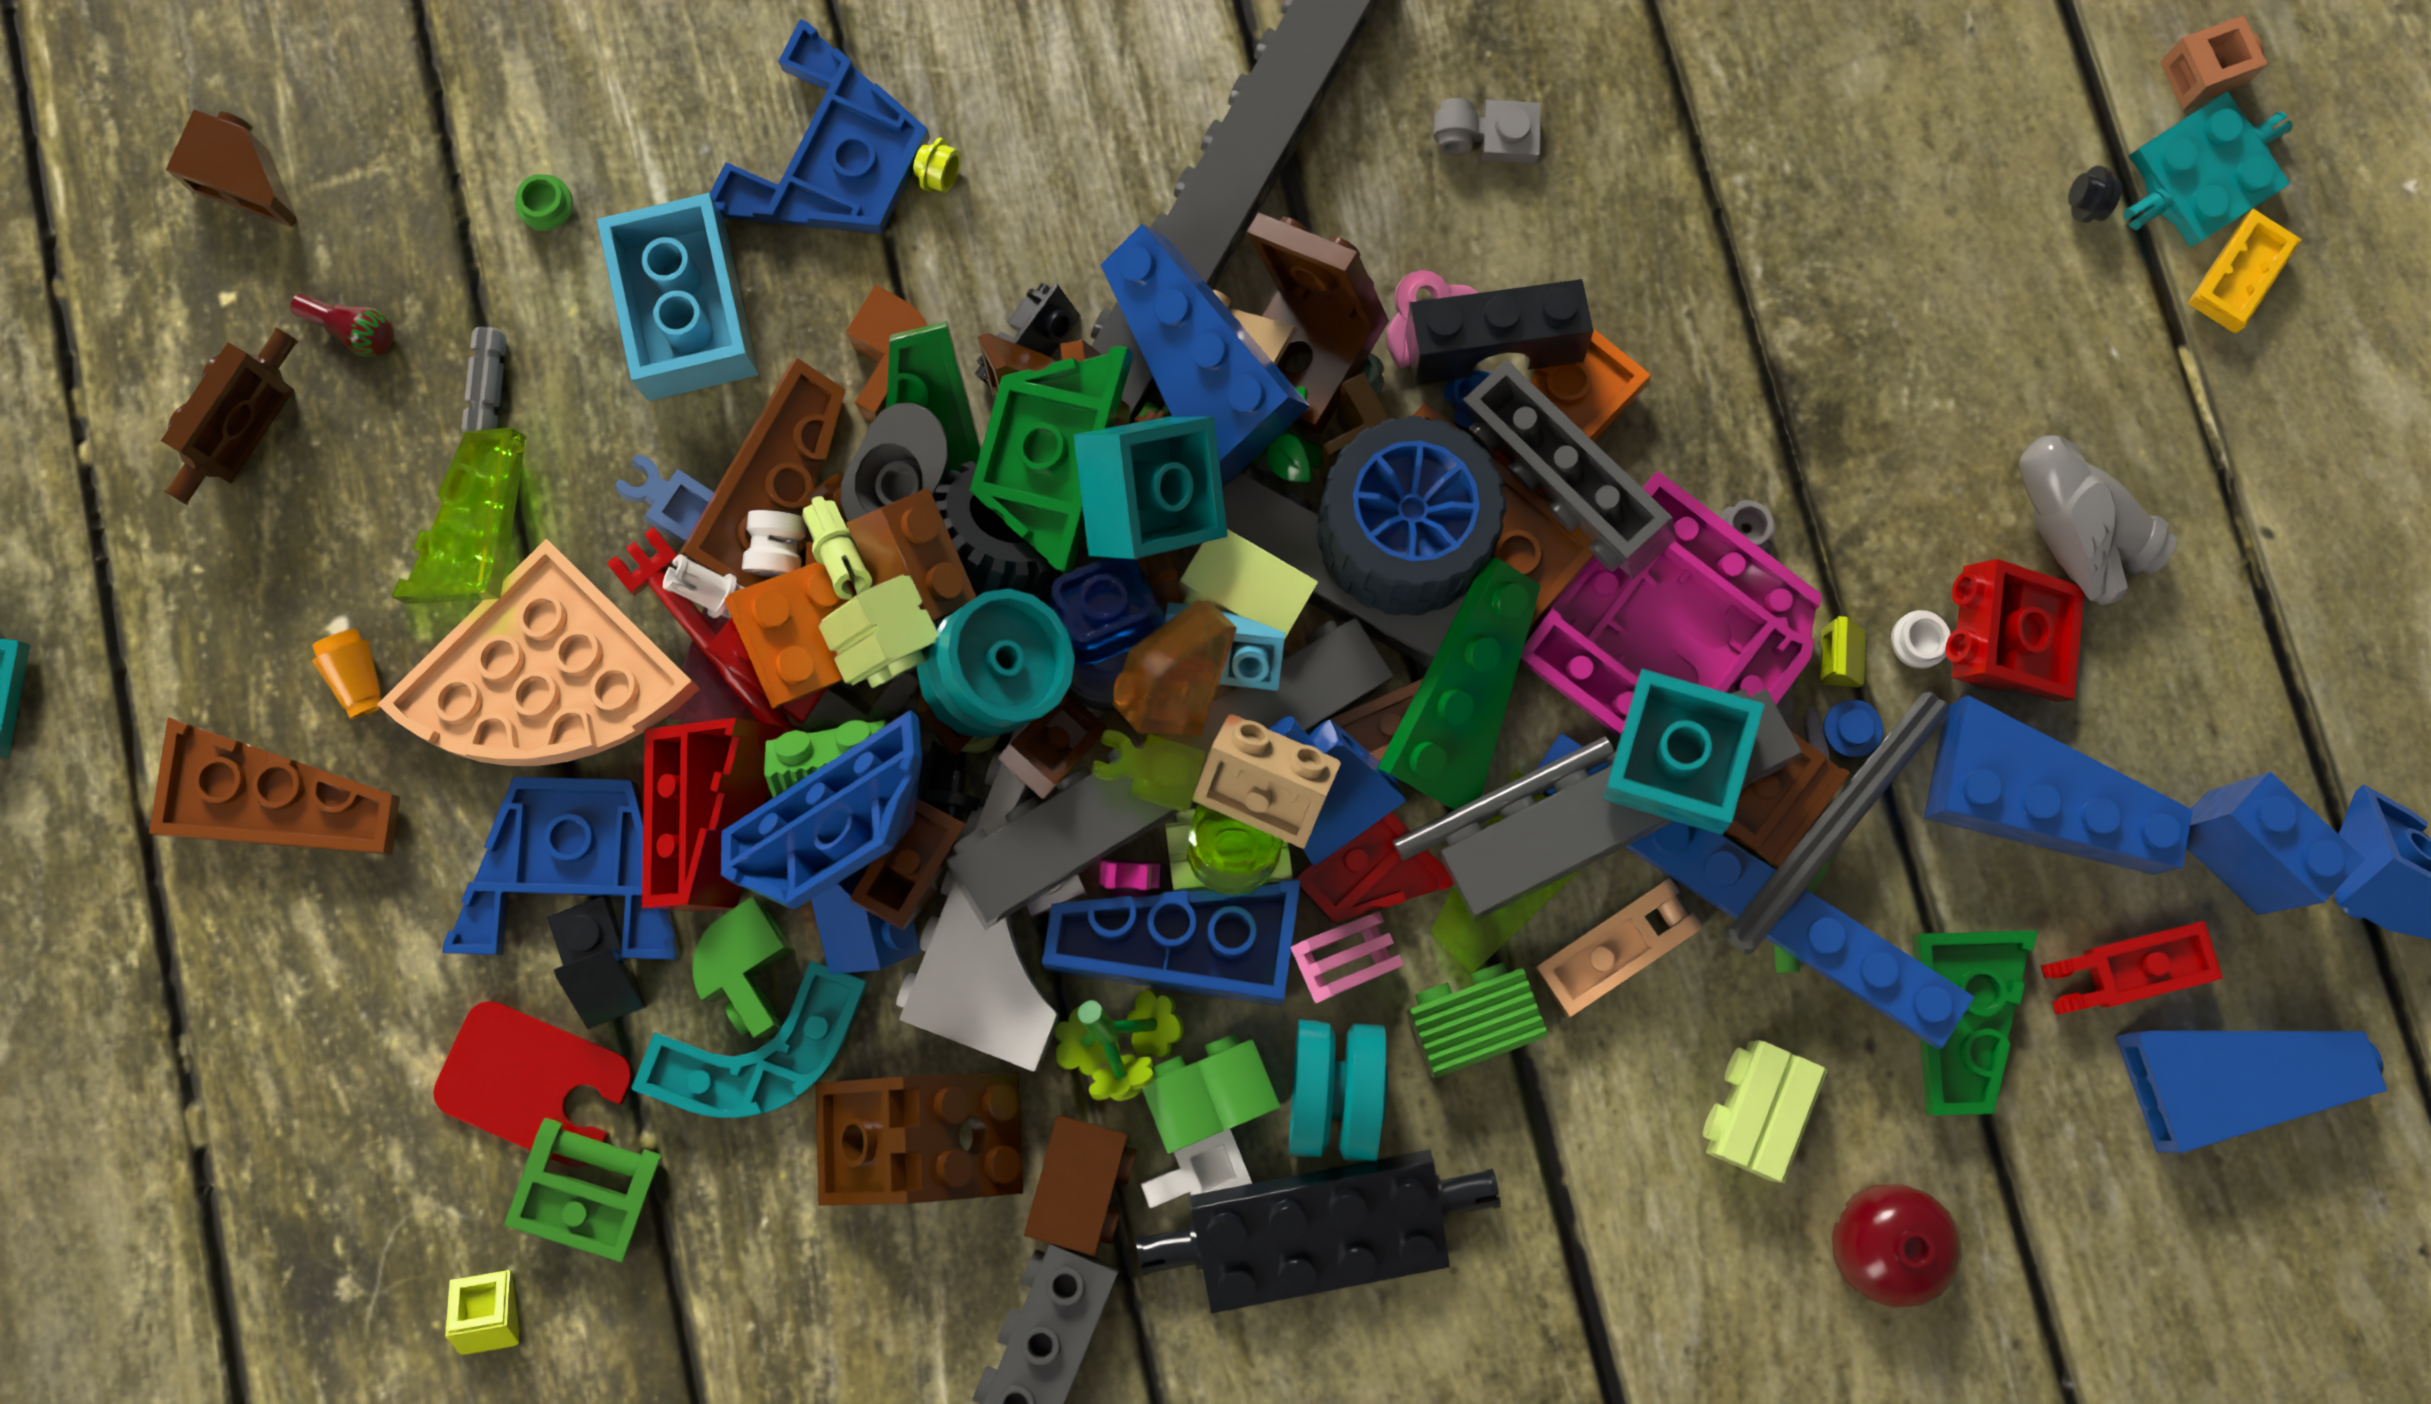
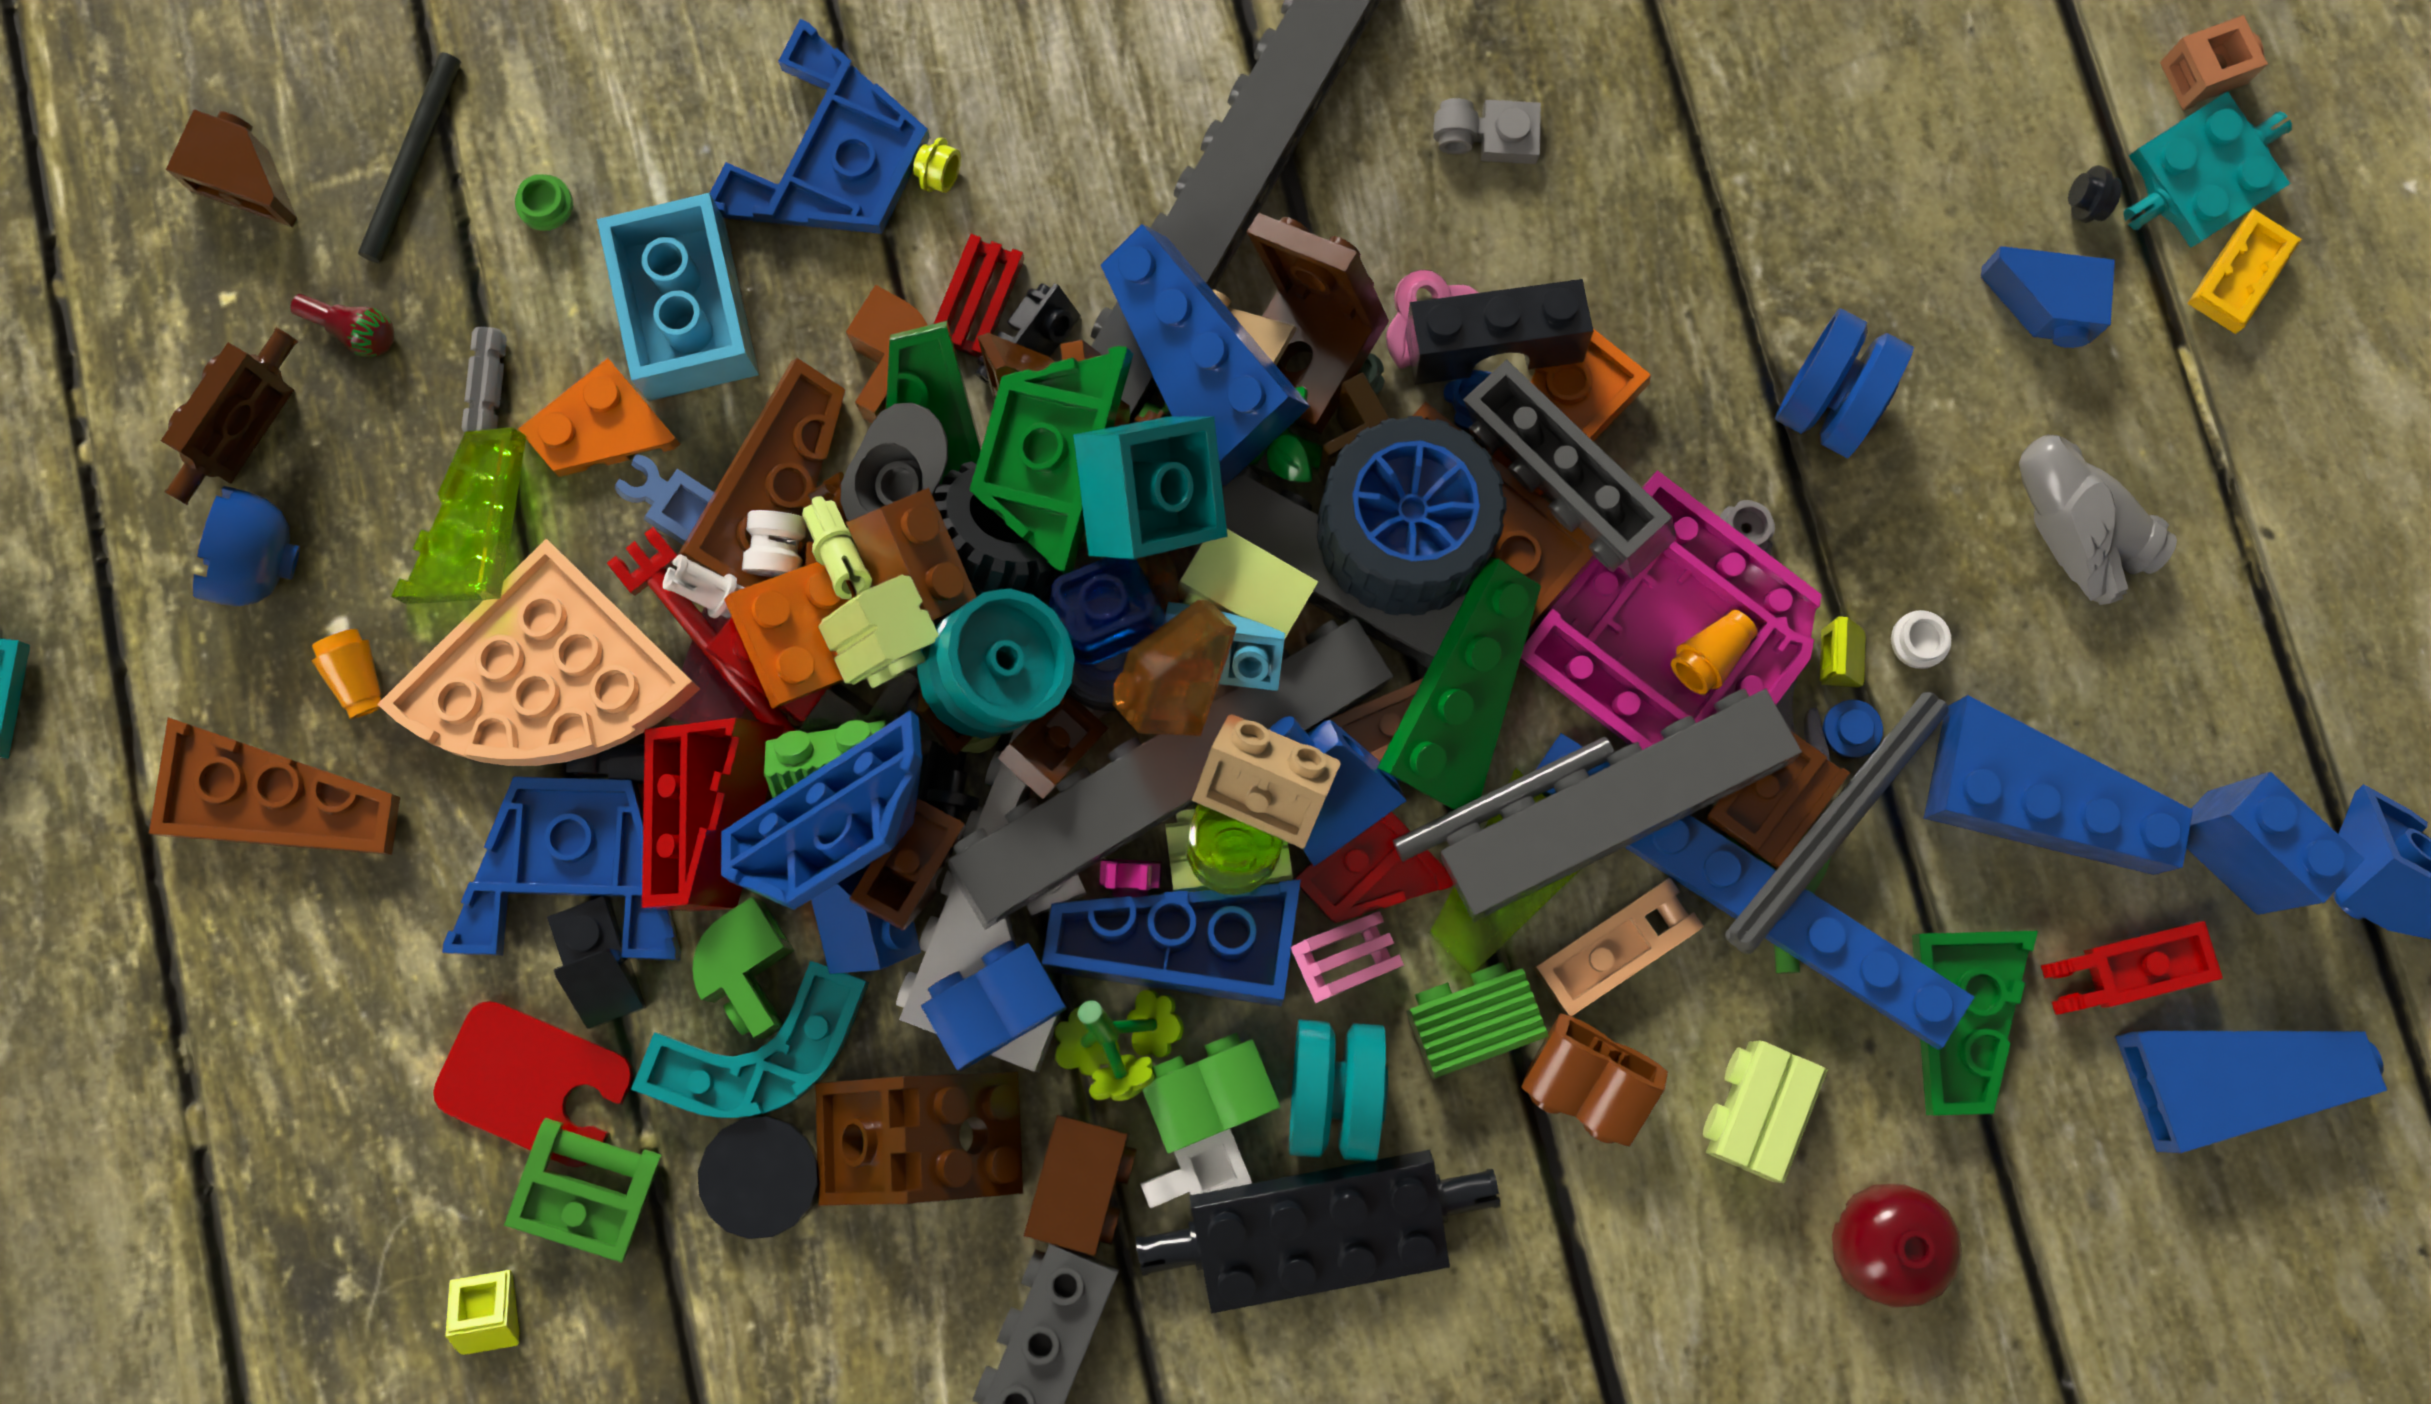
clear neon green plate [1091,730,1206,813] -> none
teal brick [1602,669,1765,835] -> none
red plate [1945,559,2085,702] -> none
none -> blue cylinder [193,486,300,606]
none -> pearl dark grey bar [358,52,461,263]
none -> orange wing [518,358,680,477]
none -> black bar [566,744,645,784]
none -> black tile [698,1116,819,1239]
none -> blue brick [920,940,1067,1072]
none -> red tile [933,234,1025,358]
none -> dark orange brick [1522,1013,1668,1147]
none -> light orange cone [1671,610,1758,694]
none -> blue wheel [1775,308,1914,459]
none -> blue slope [1981,246,2115,348]

